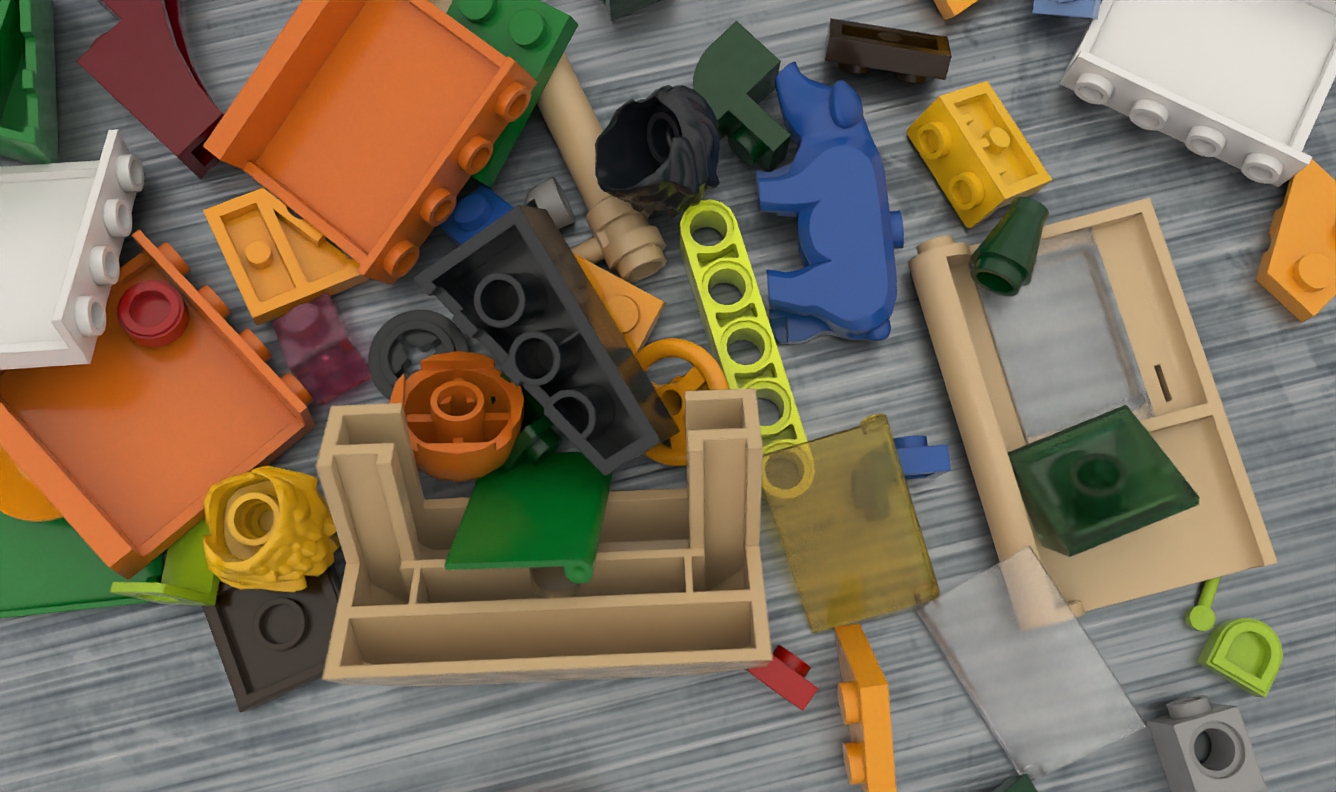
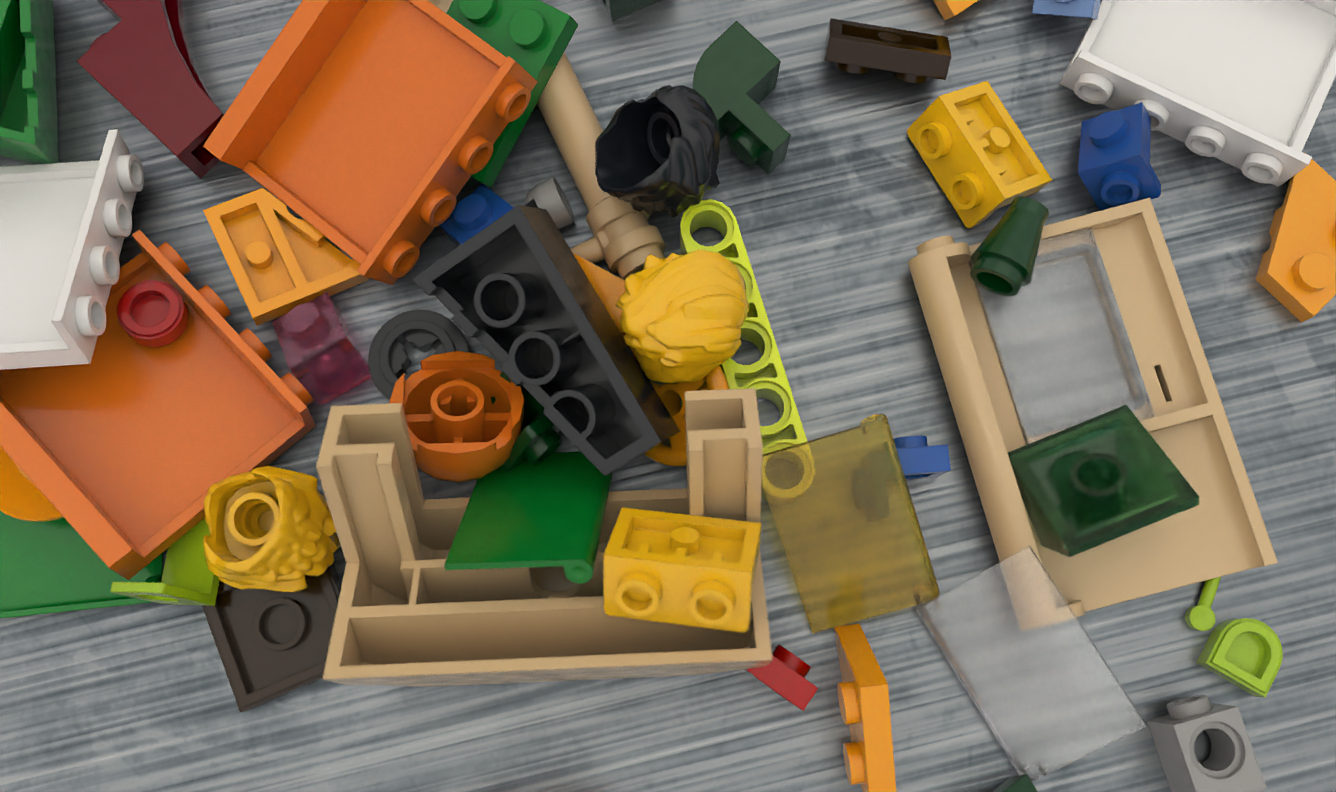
blue animal [756,61,904,344] -> none
none -> yellow bracket [603,507,761,632]
none -> yellow hair [615,249,749,383]
none -> blue bracket [1078,102,1161,211]

